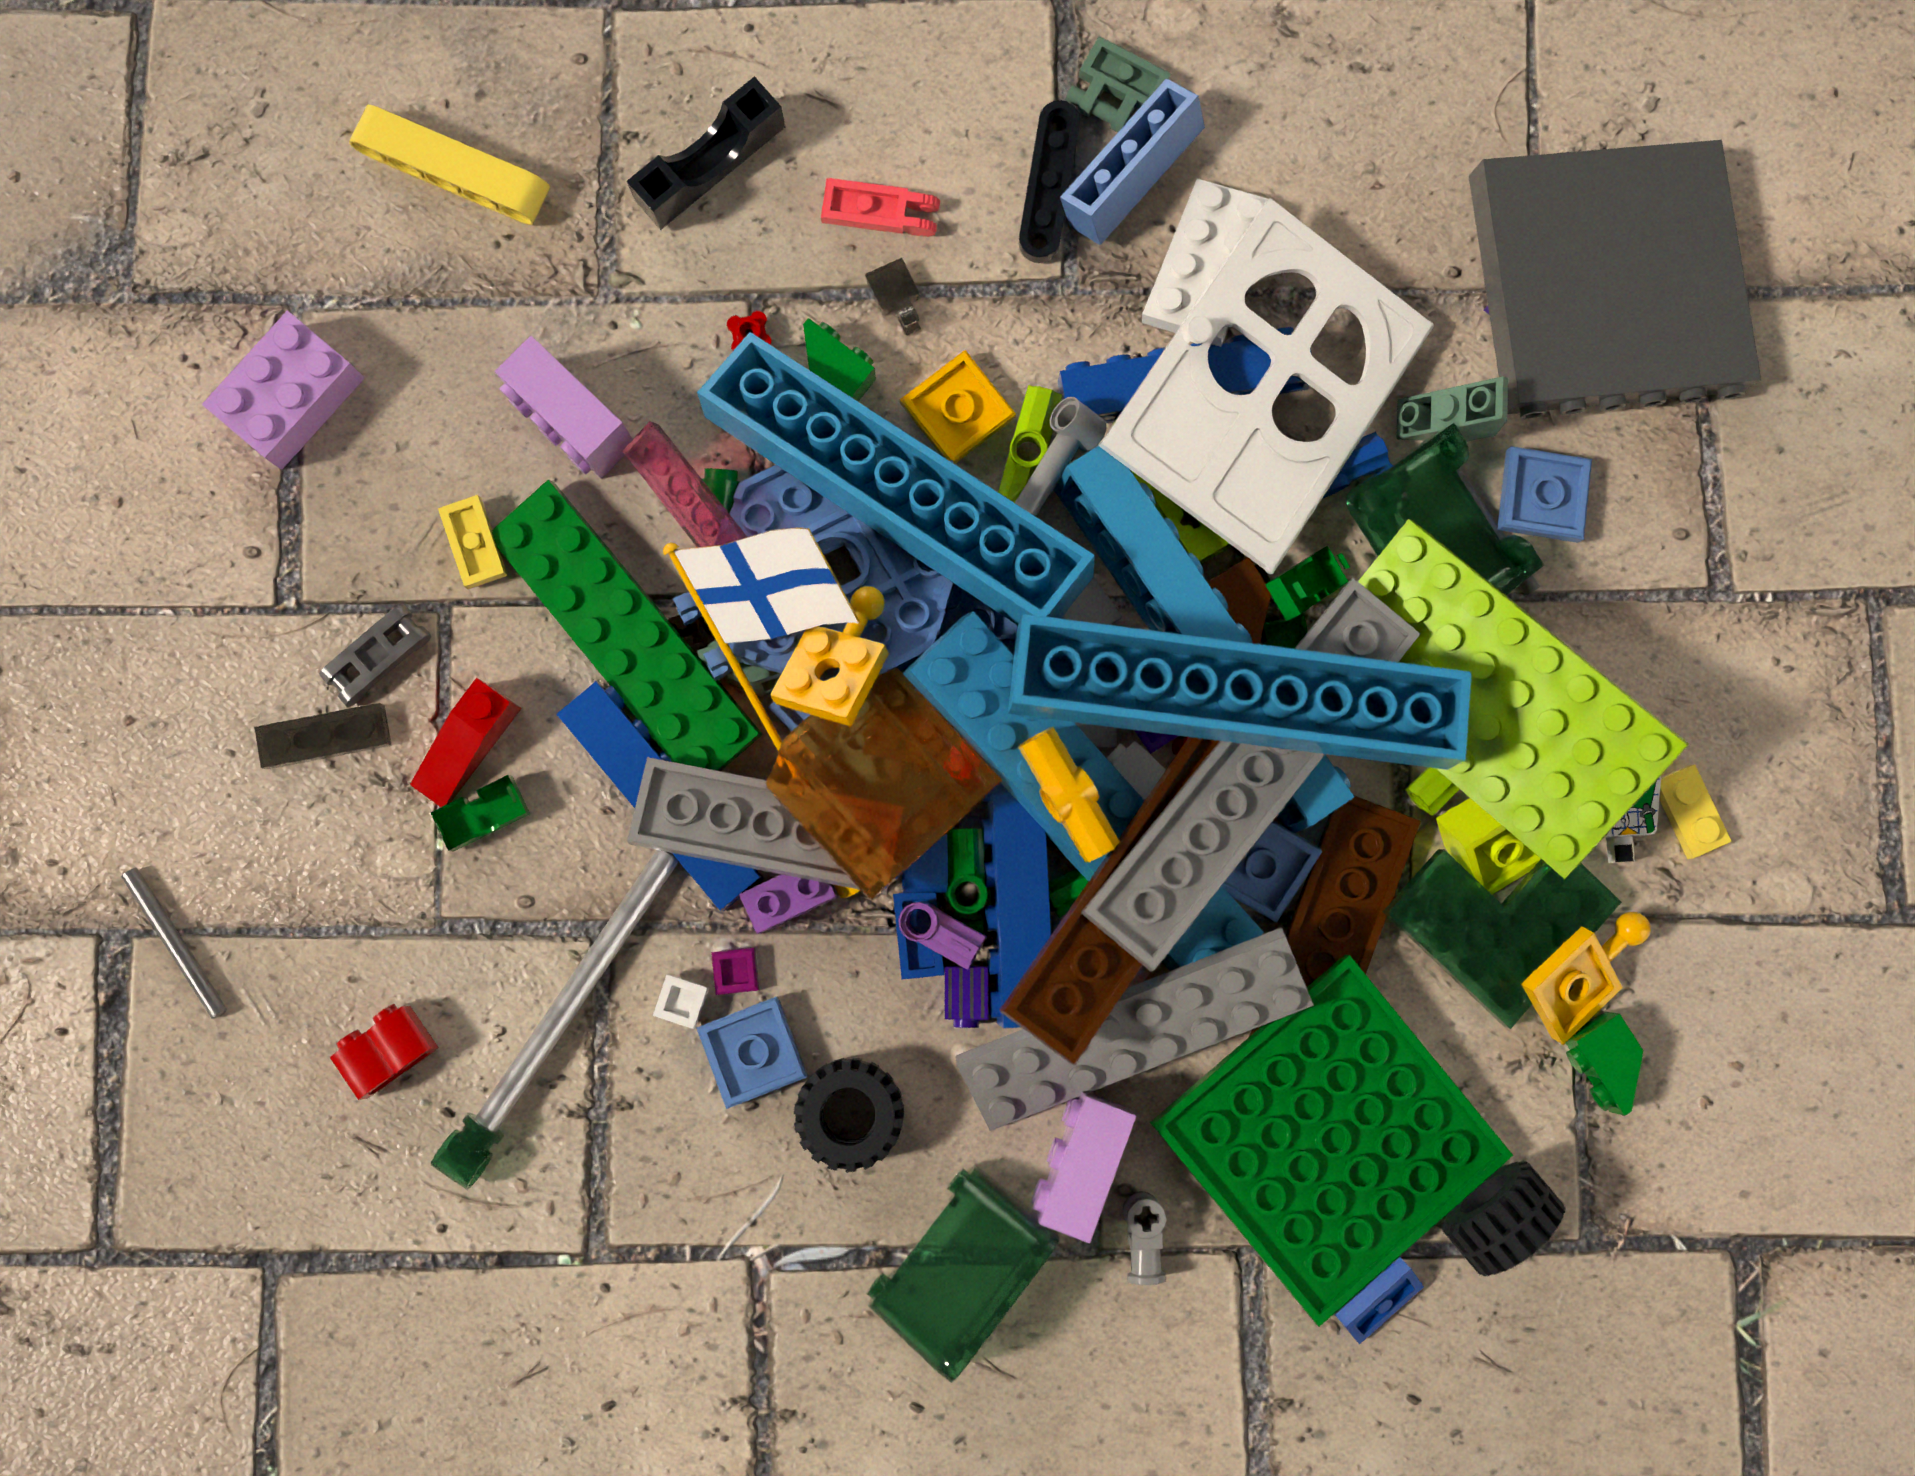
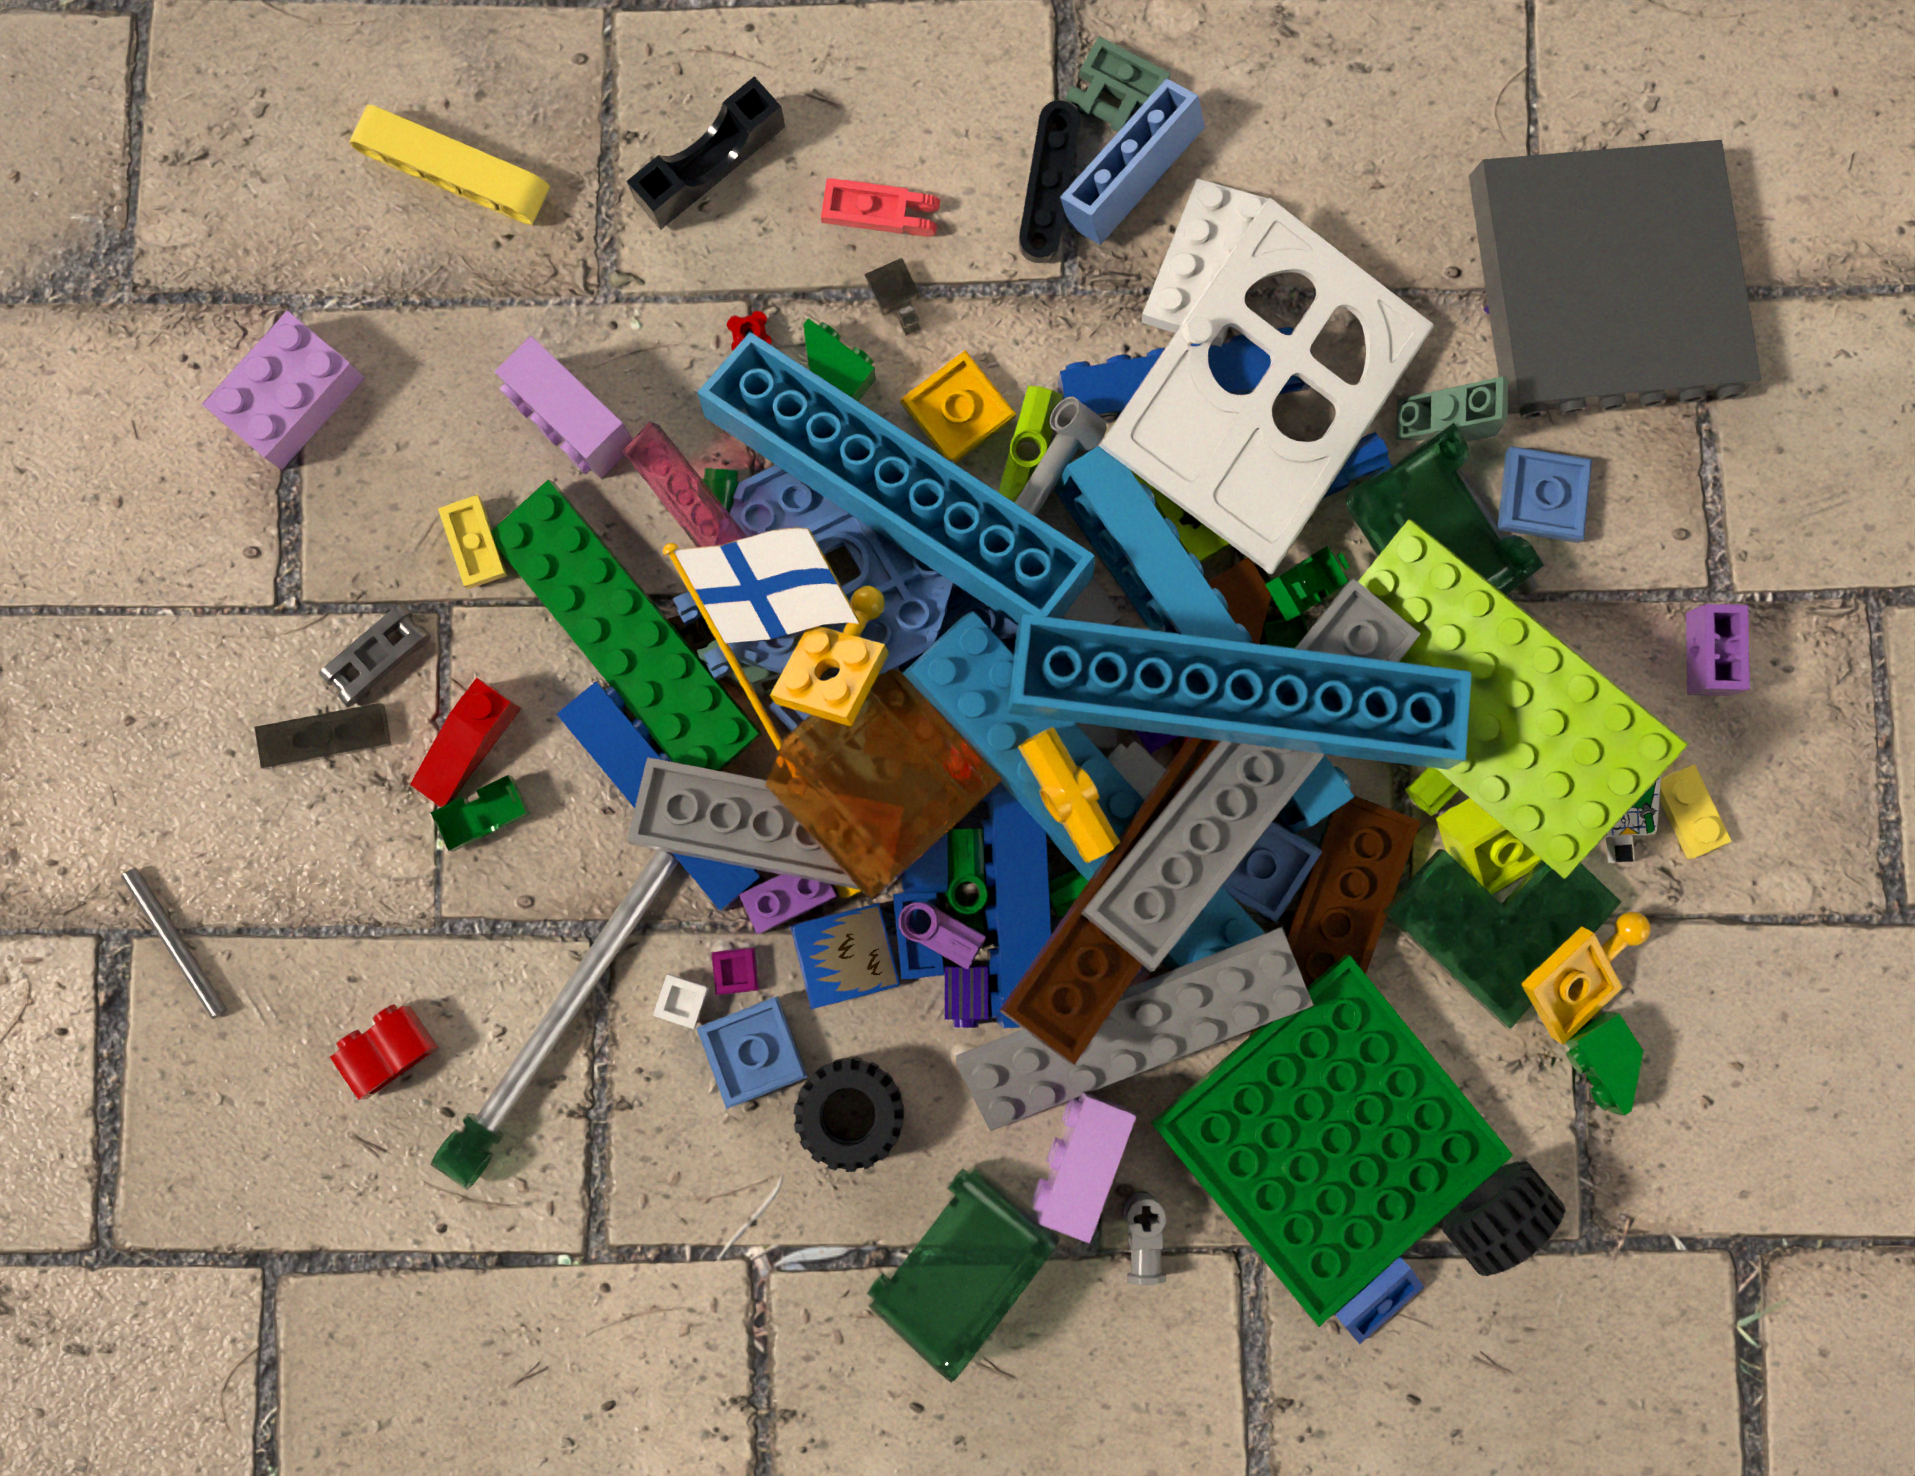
none -> slope [790,903,900,1009]
none -> medium lavender brick [1686,604,1750,696]

